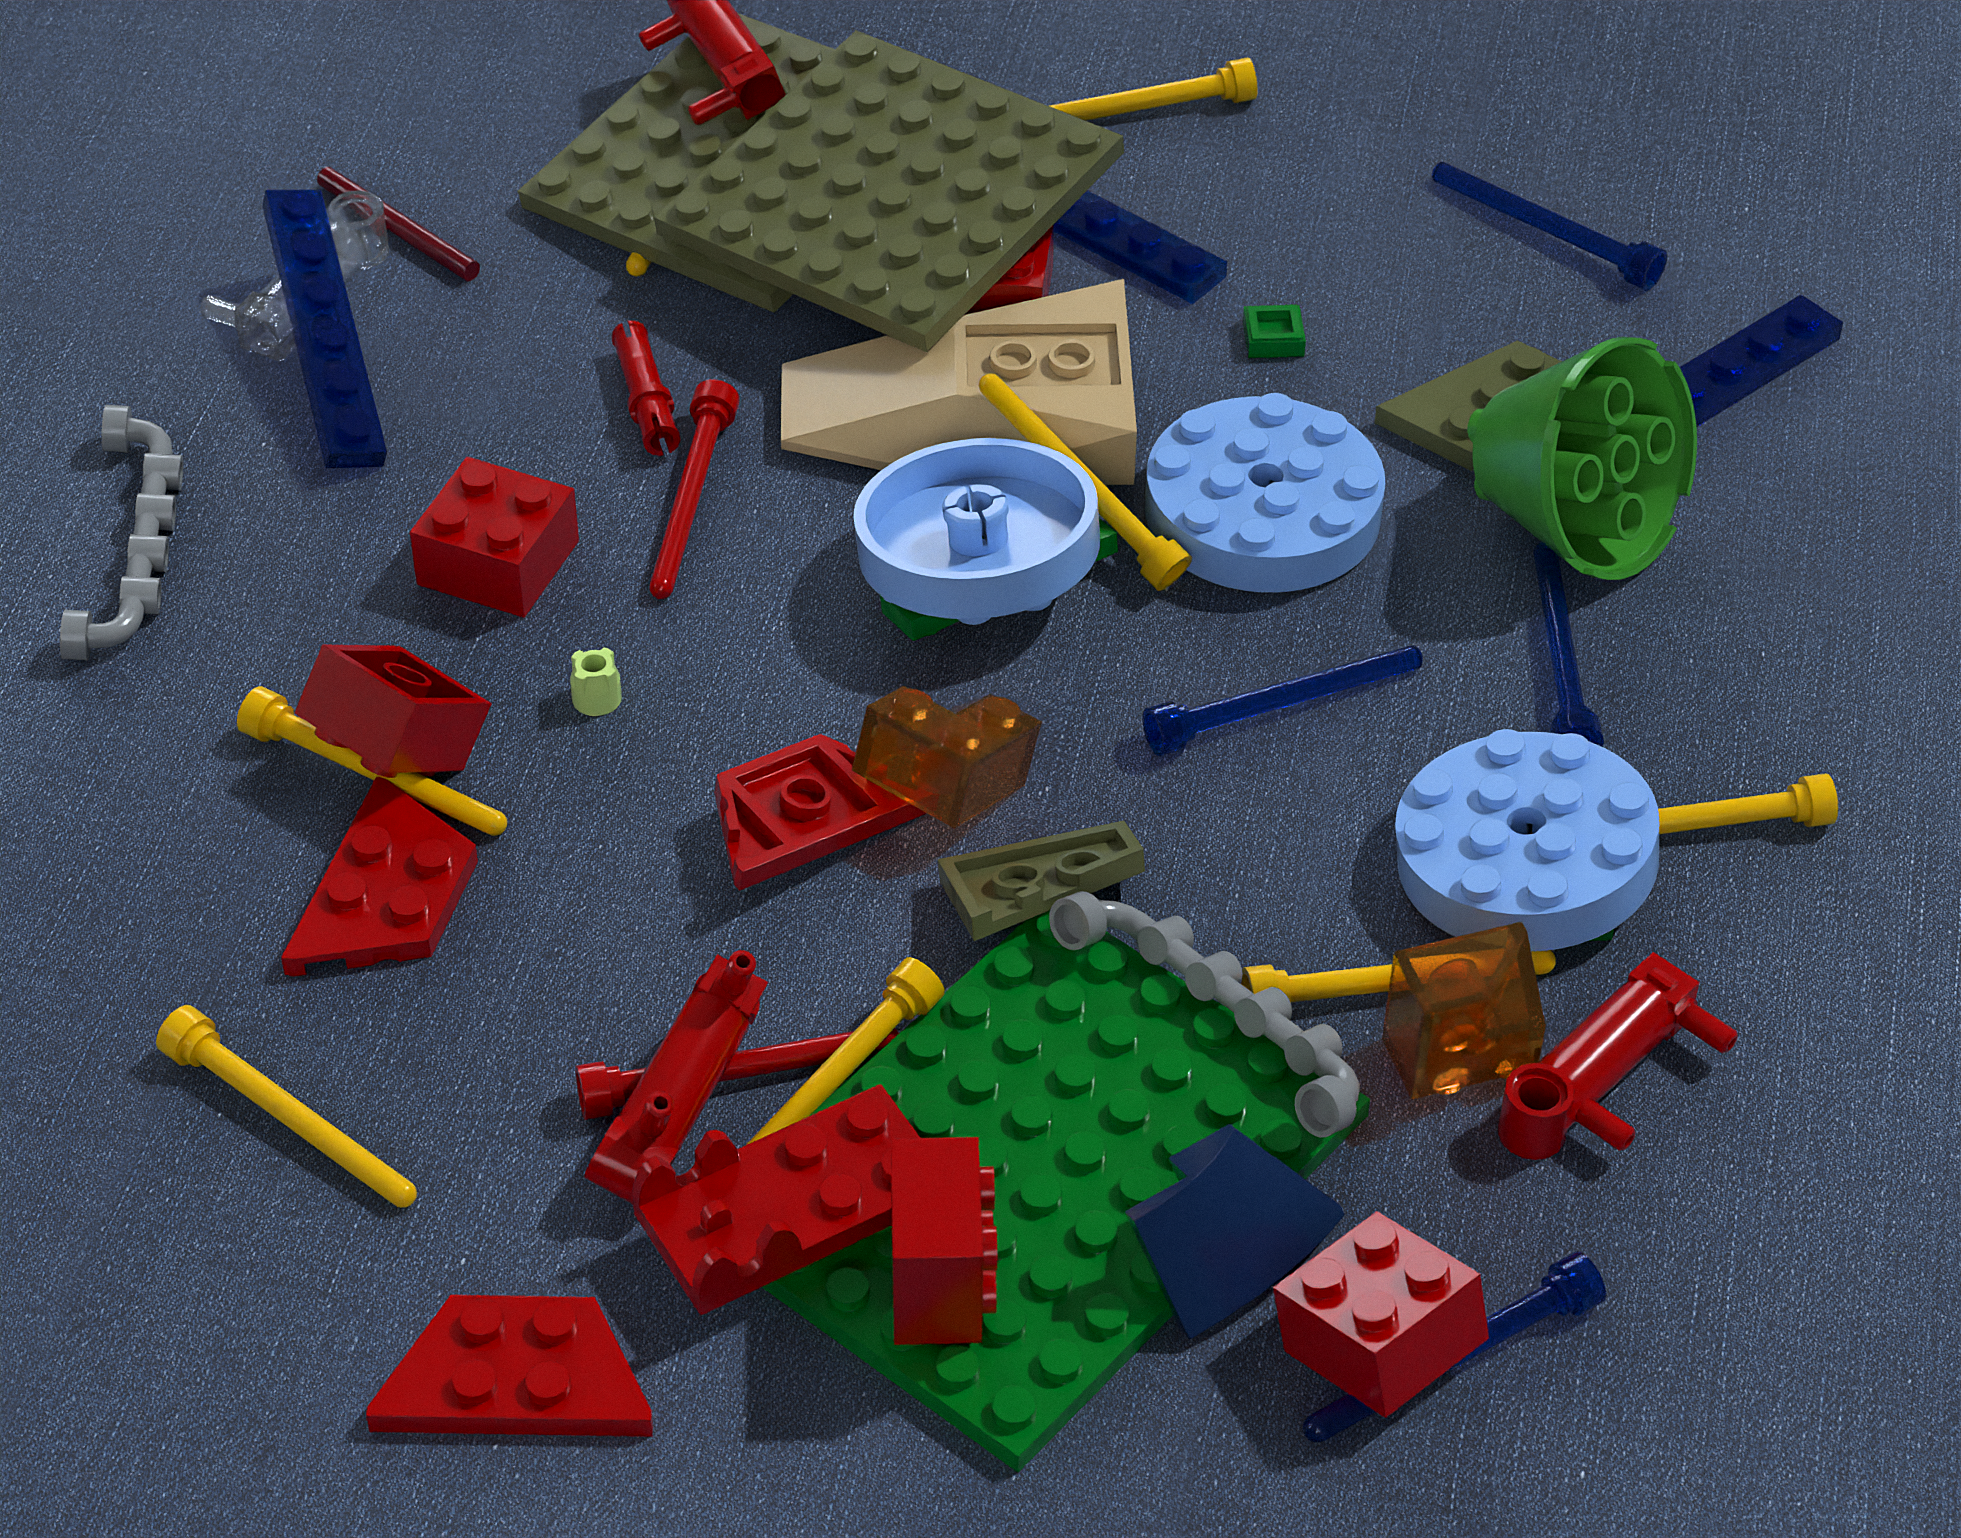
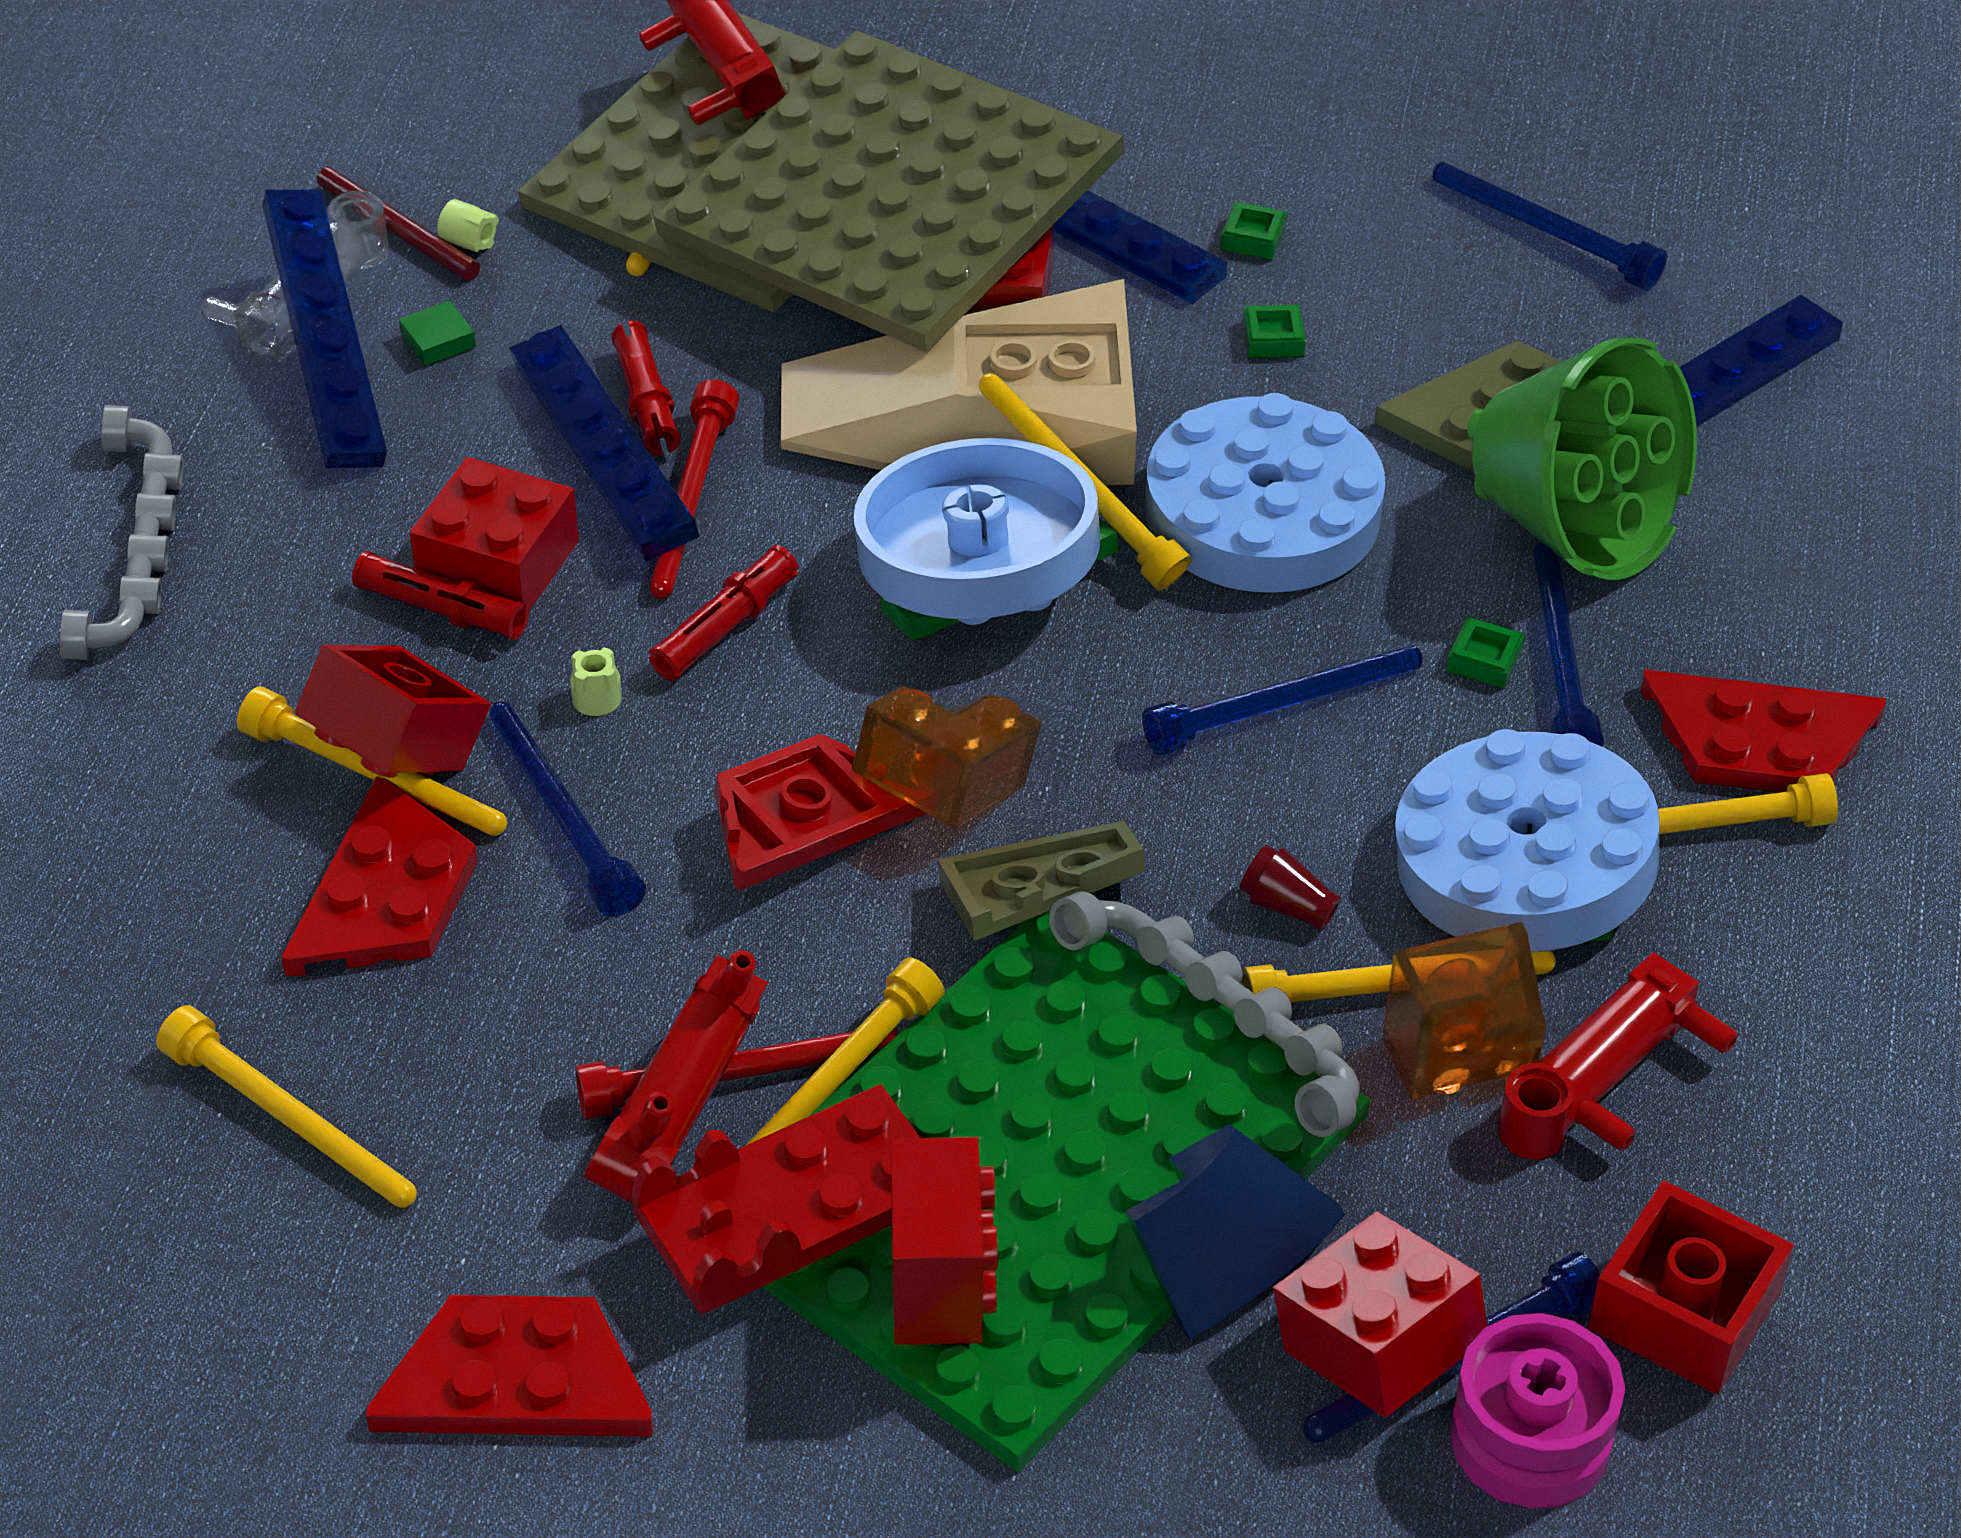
yellow piece [1050,57,1258,121] -> none
none -> red pin [352,551,529,640]
none -> green tile [398,300,476,366]
none -> yellowish green hose [437,199,499,252]
none -> clear blue piece [489,701,646,917]
none -> clear blue plate [509,325,700,562]
none -> red pin [648,545,799,681]
none -> green tile [1220,202,1288,260]
none -> dark red cone [1239,845,1342,931]
none -> green tile [1446,617,1526,689]
none -> dark pink wheel [1449,1313,1626,1509]
none -> red brick [1587,1180,1795,1395]
none -> red wing [1641,669,1886,793]

